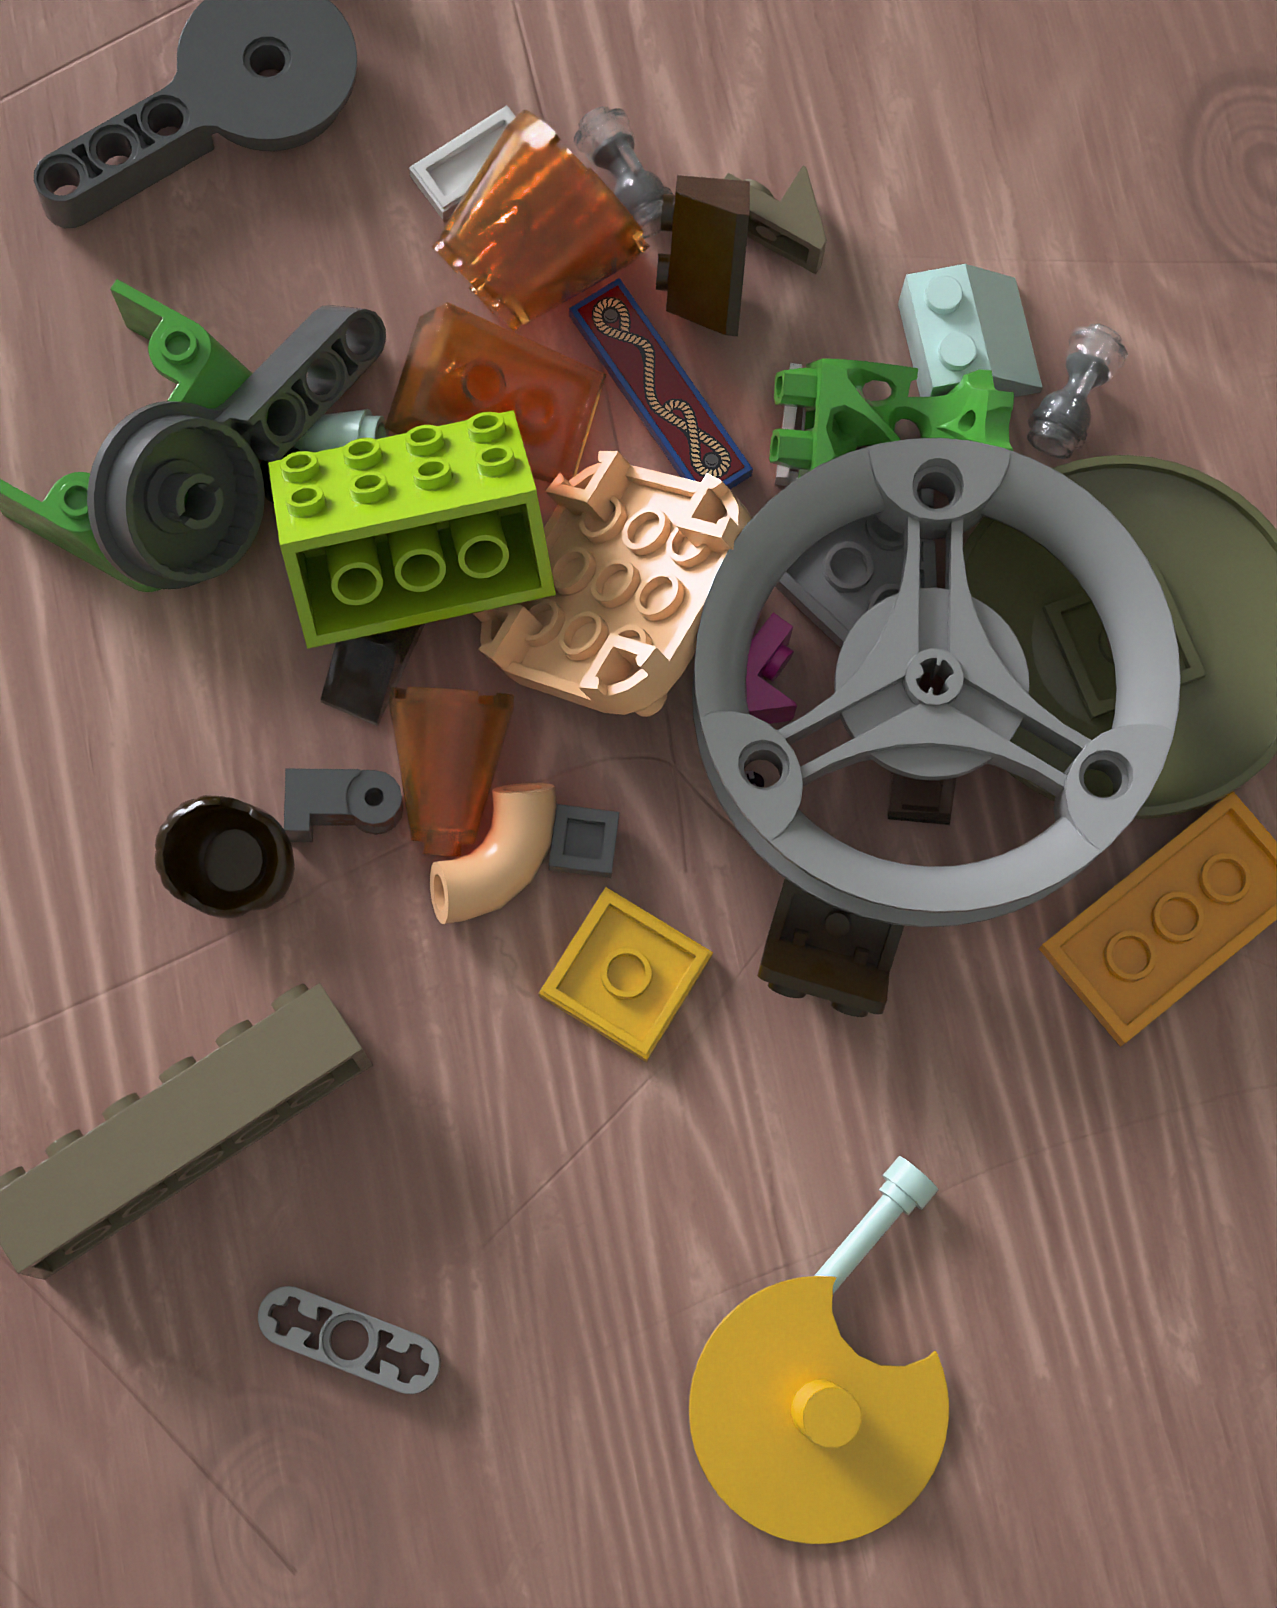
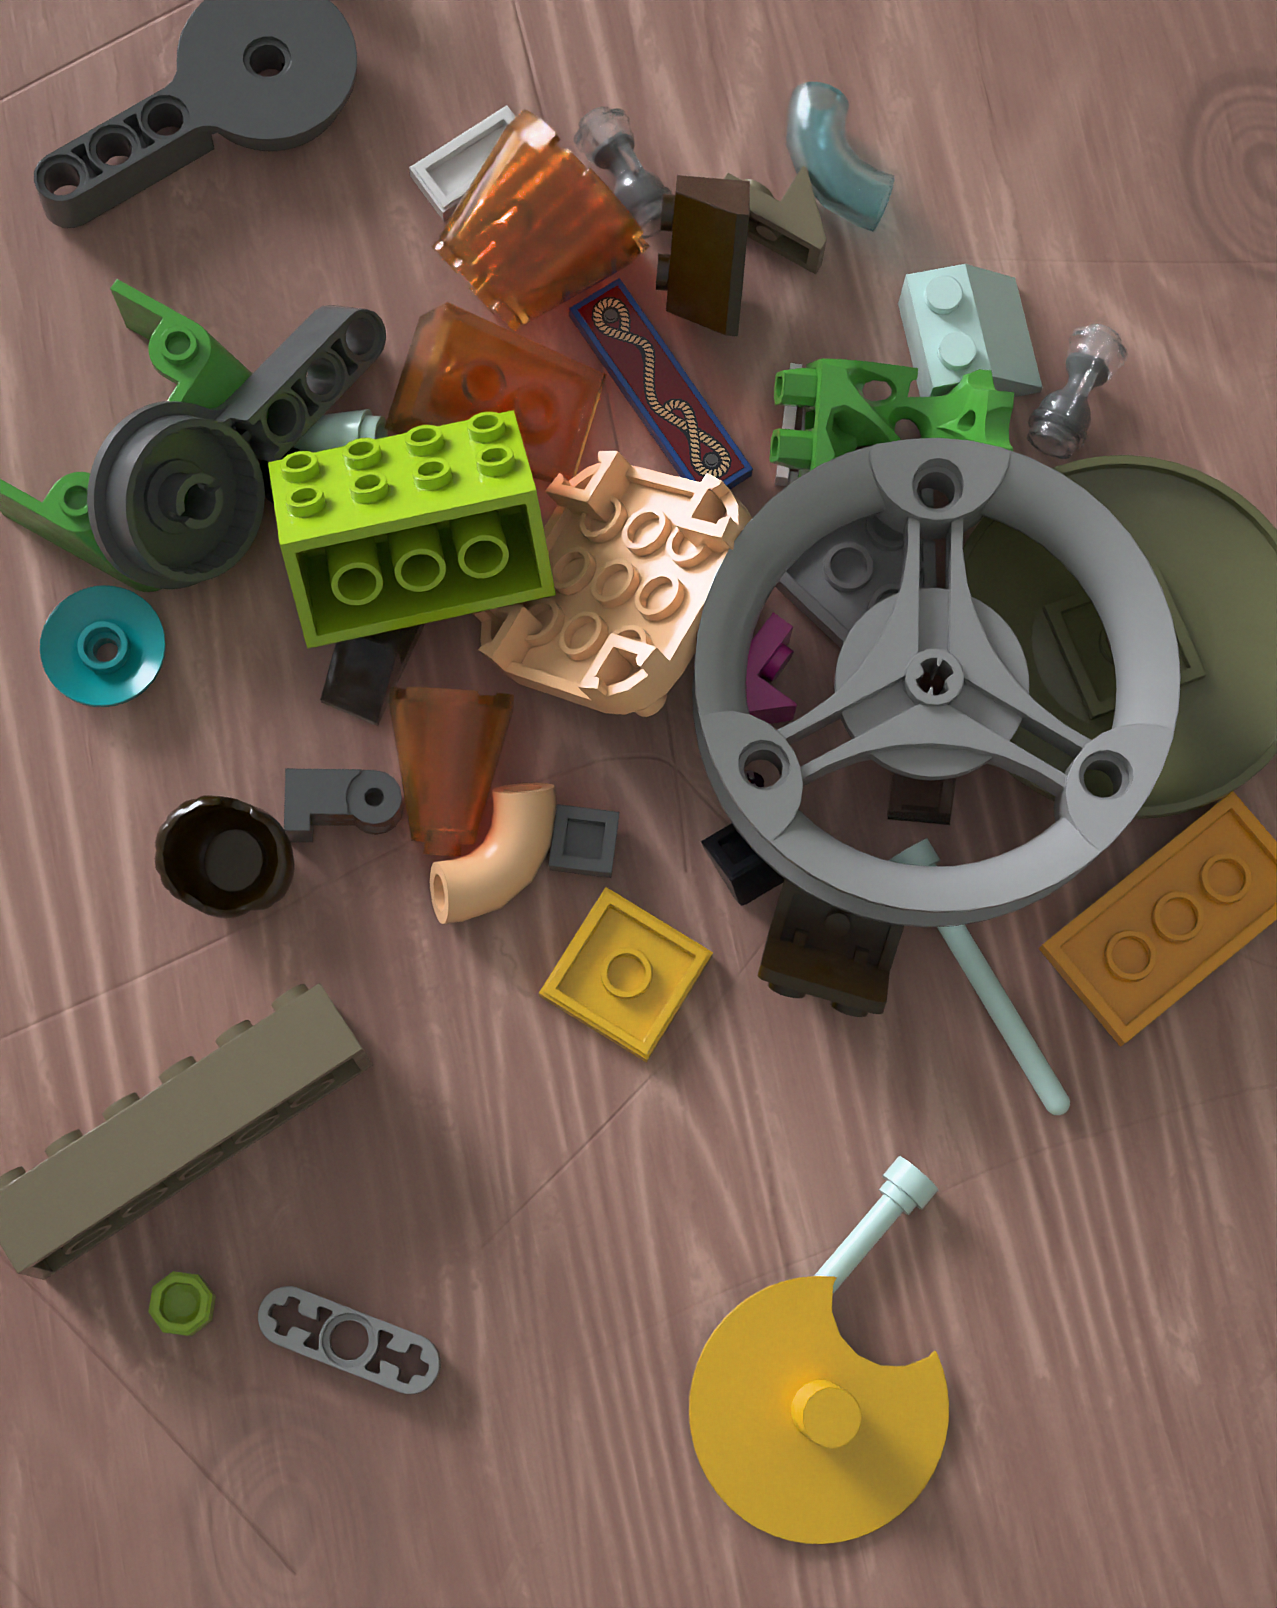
none -> teal dish [40,585,166,707]
none -> lime tile [148,1271,216,1336]
none -> black slope [701,823,785,906]
none -> clear light blue cylinder [786,82,894,232]
none -> light aqua piece [888,838,1070,1115]

